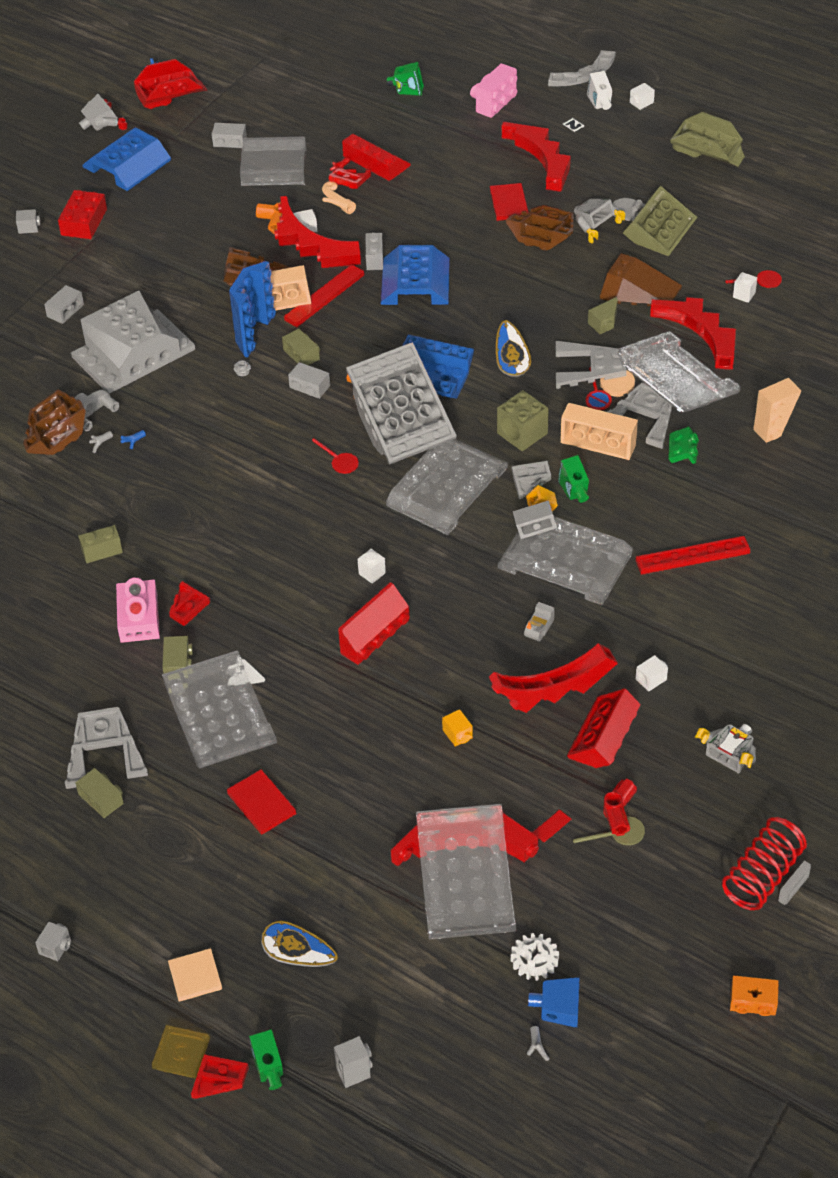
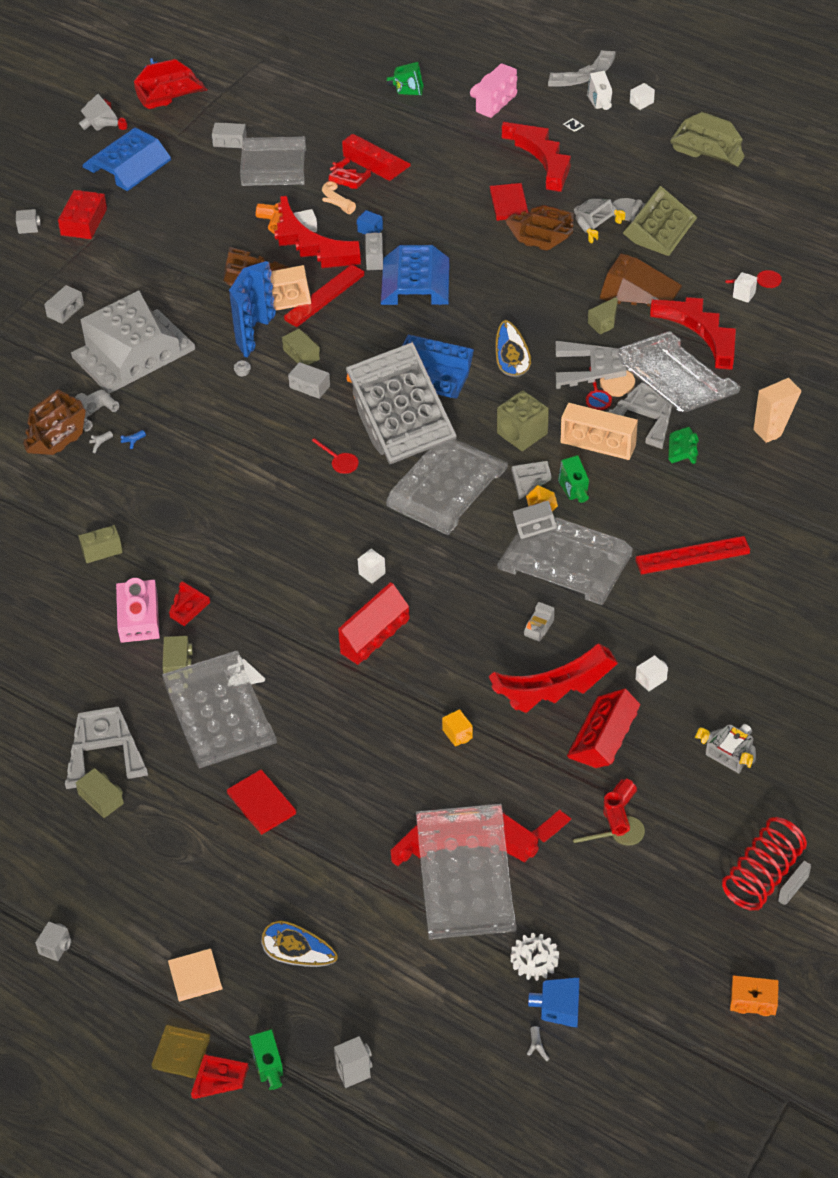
none -> blue brick [357,210,383,235]

